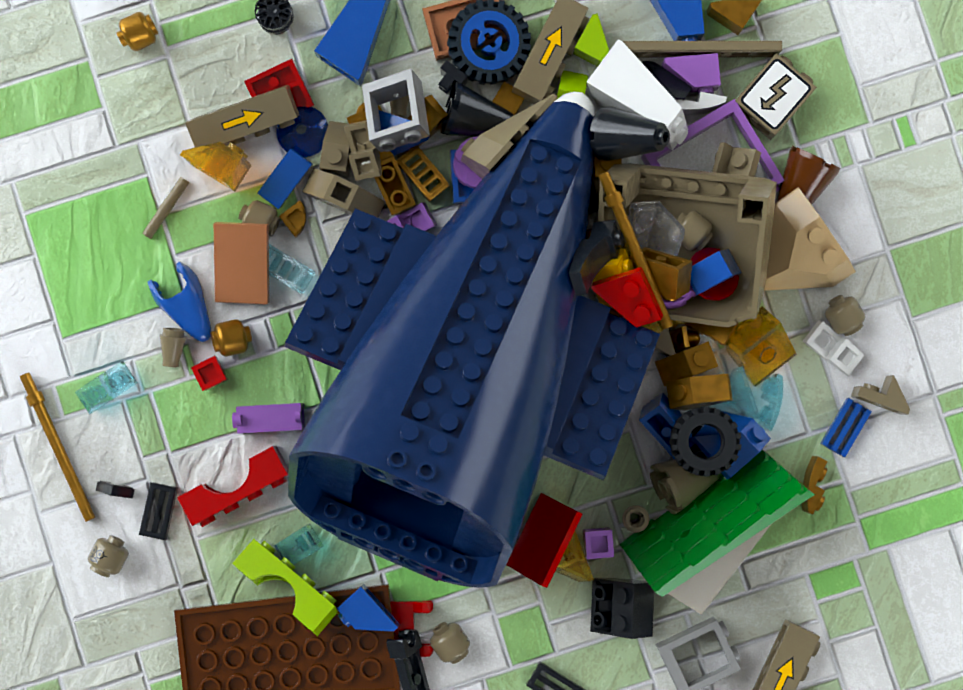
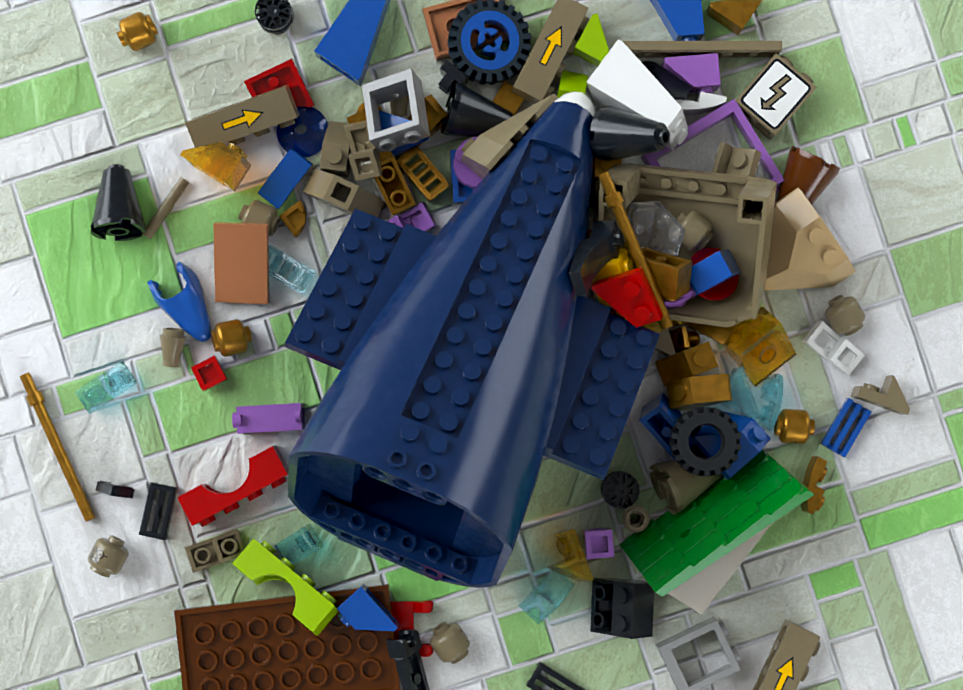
red tile [506,493,583,588] -> none
none -> black cone [90,164,146,241]
none -> dark tan slope [184,529,244,573]
none -> clear light blue slope [518,566,574,624]
none -> black wheel [601,471,640,509]
none -> pearl gold head [774,409,815,444]

